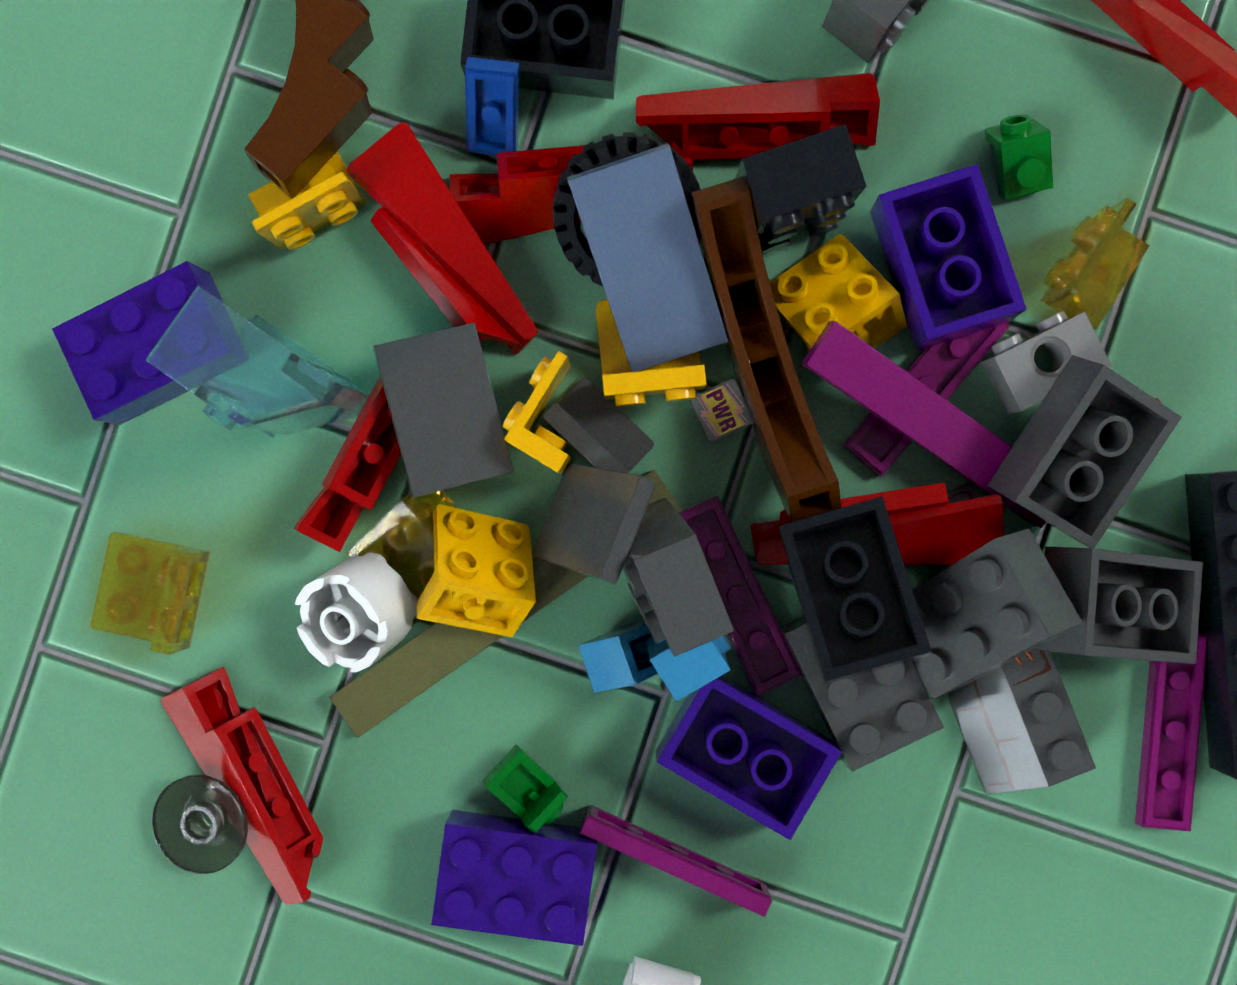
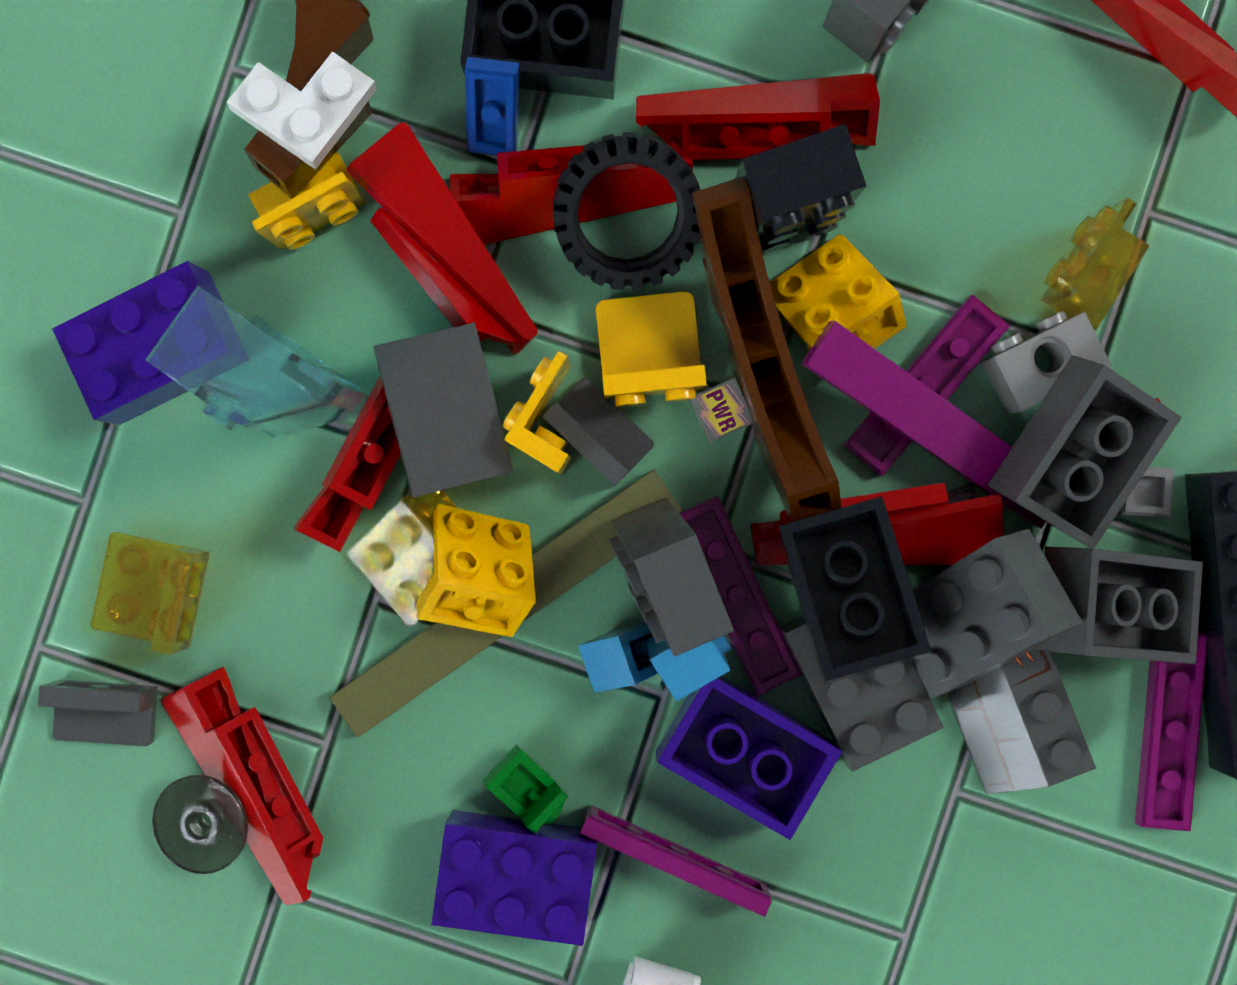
white brick [295,552,418,672] -> none
dark grey tile [532,463,655,584] -> none
sand blue tile [567,143,728,372] -> none
dark purple brick [870,164,1027,351] -> none
green bracket [985,115,1053,200] -> none
none -> dark grey panel [38,679,158,746]
none -> white plate [227,52,377,170]
none -> light grey tile [1118,467,1174,518]

